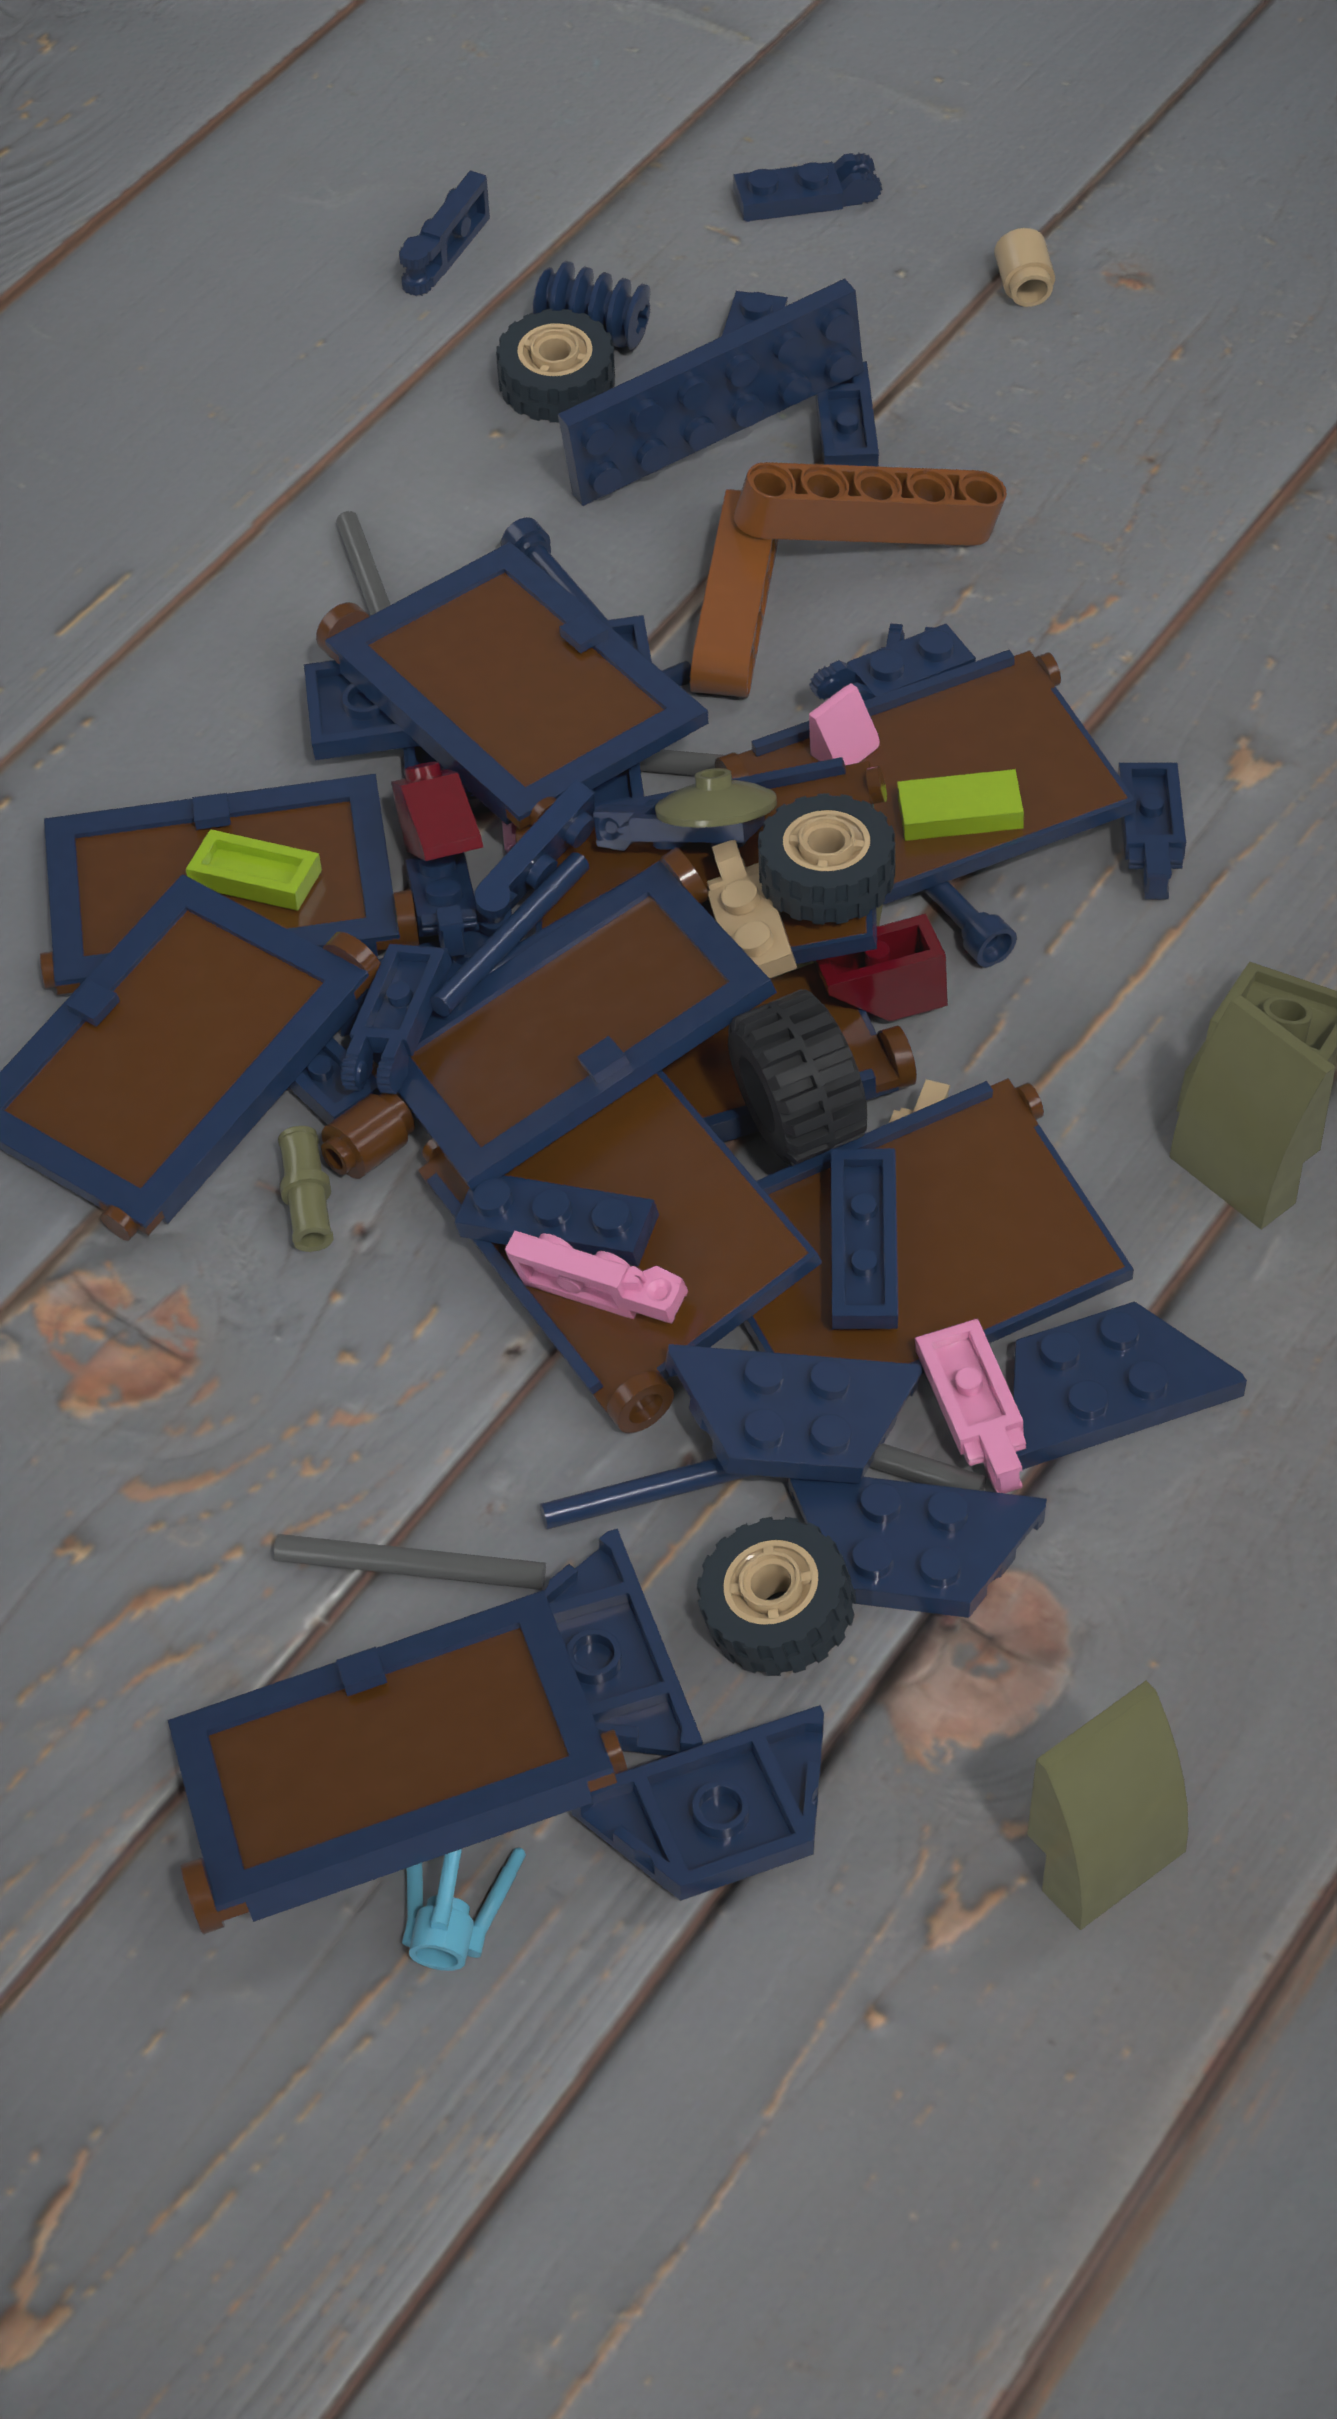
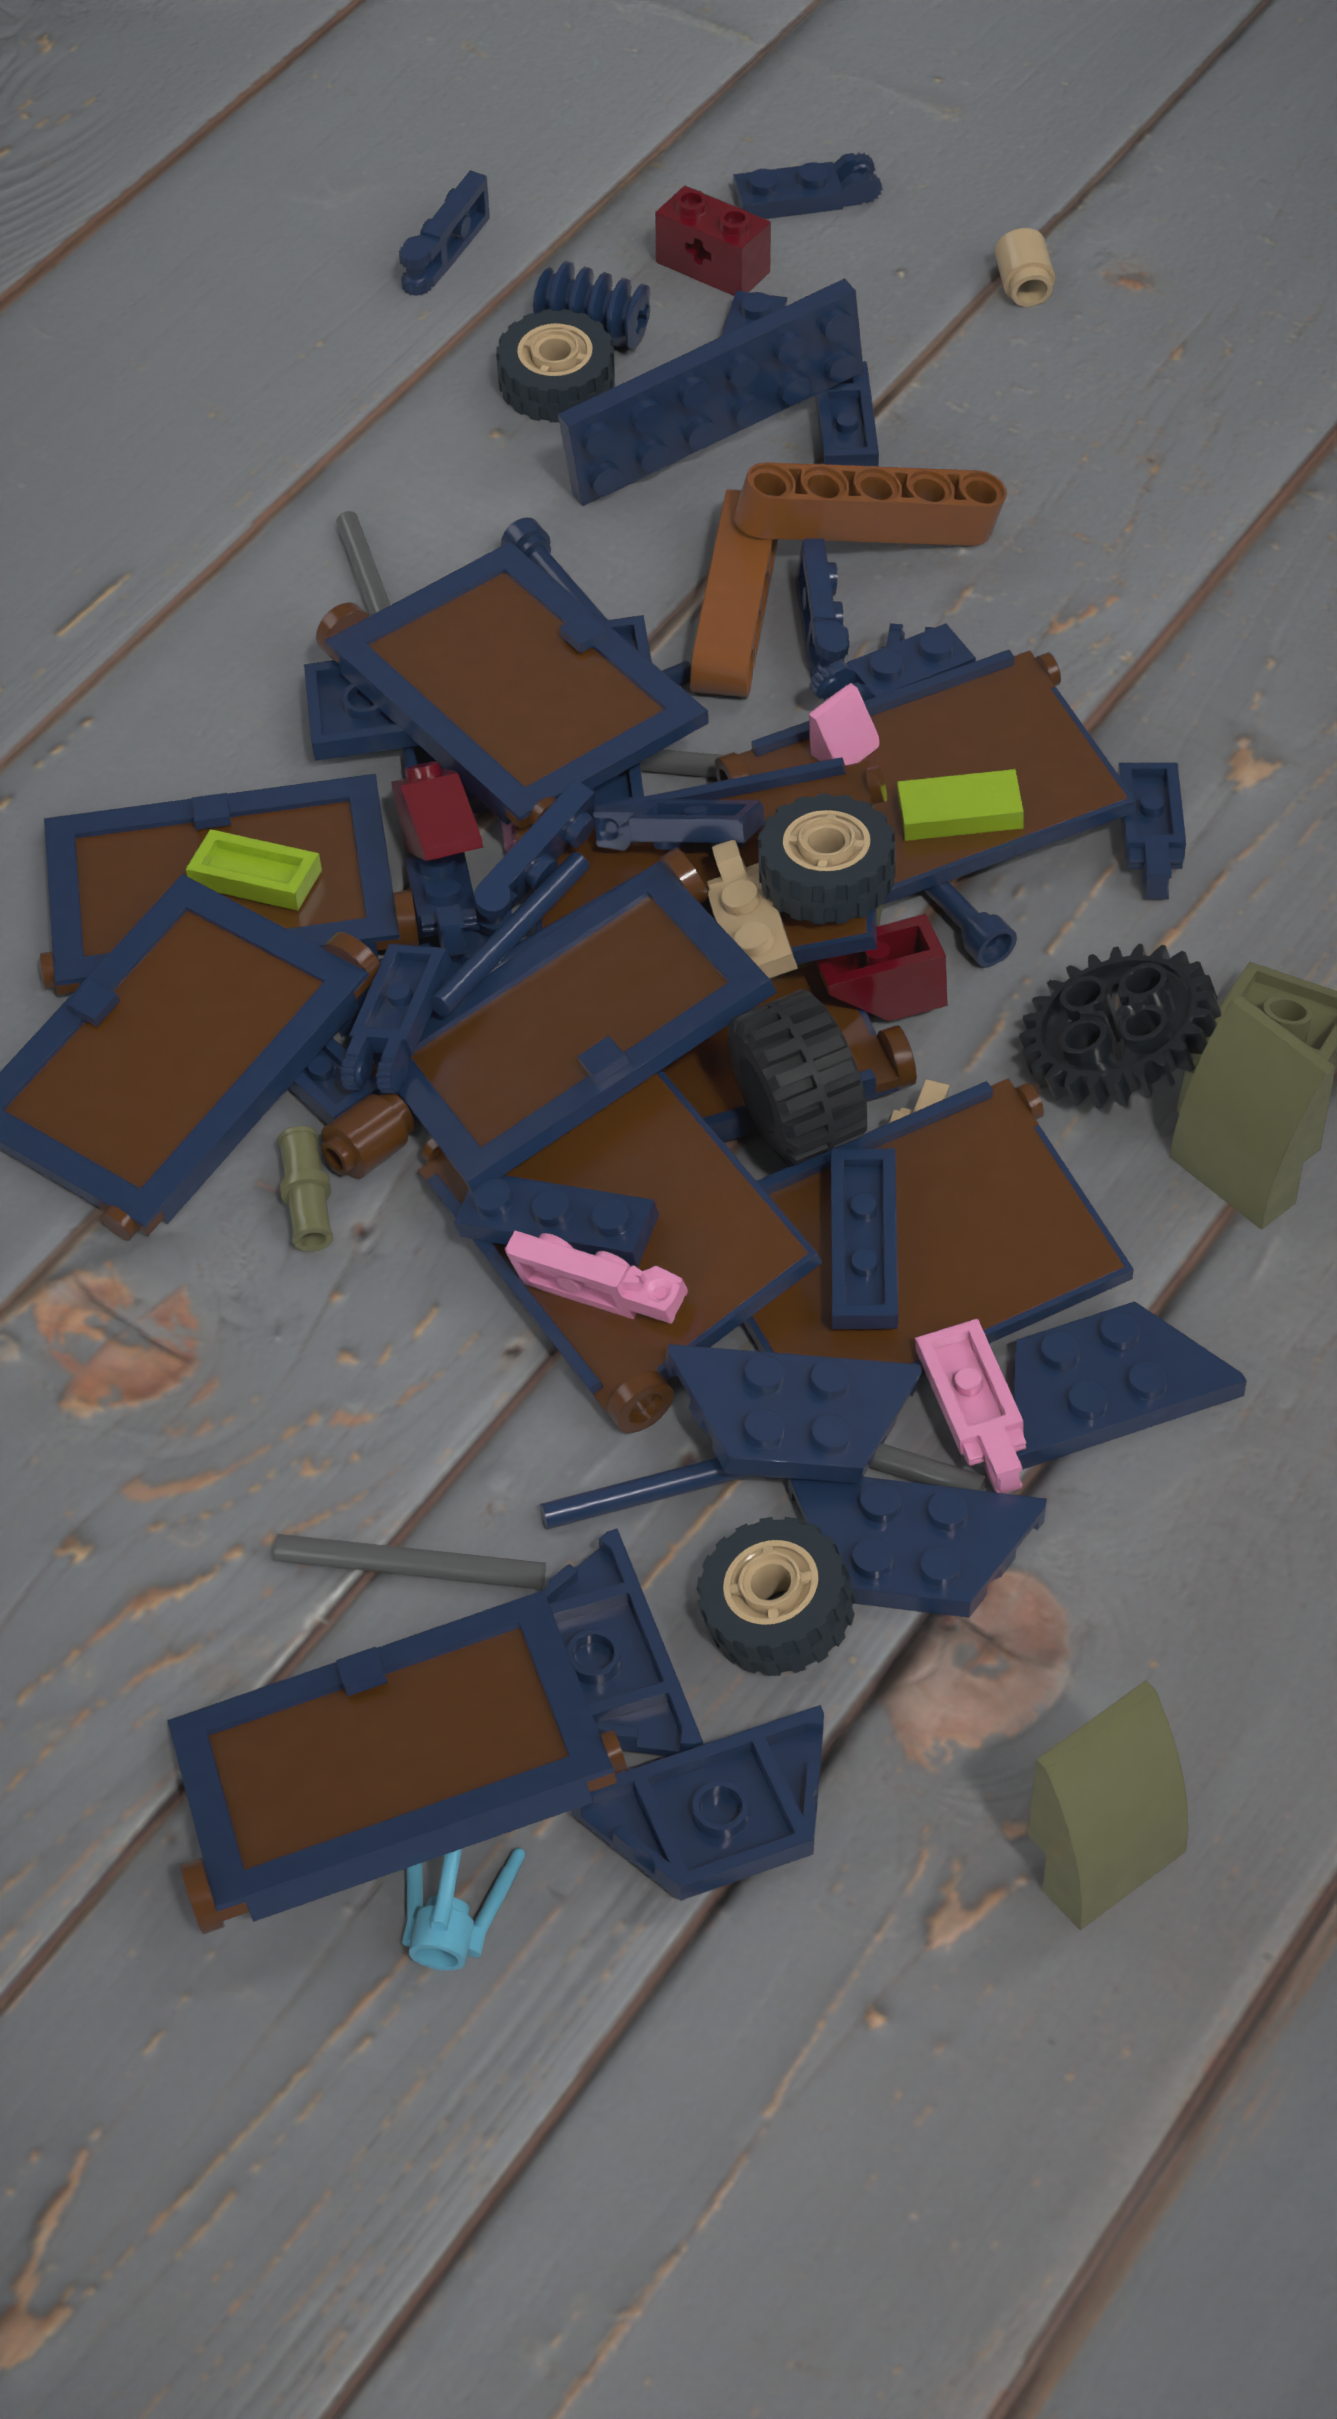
olive dish [655,768,777,828] -> none
none -> dark red brick [655,185,771,296]
none -> dark blue hinge [795,538,850,678]
none -> black gear [1019,944,1221,1108]

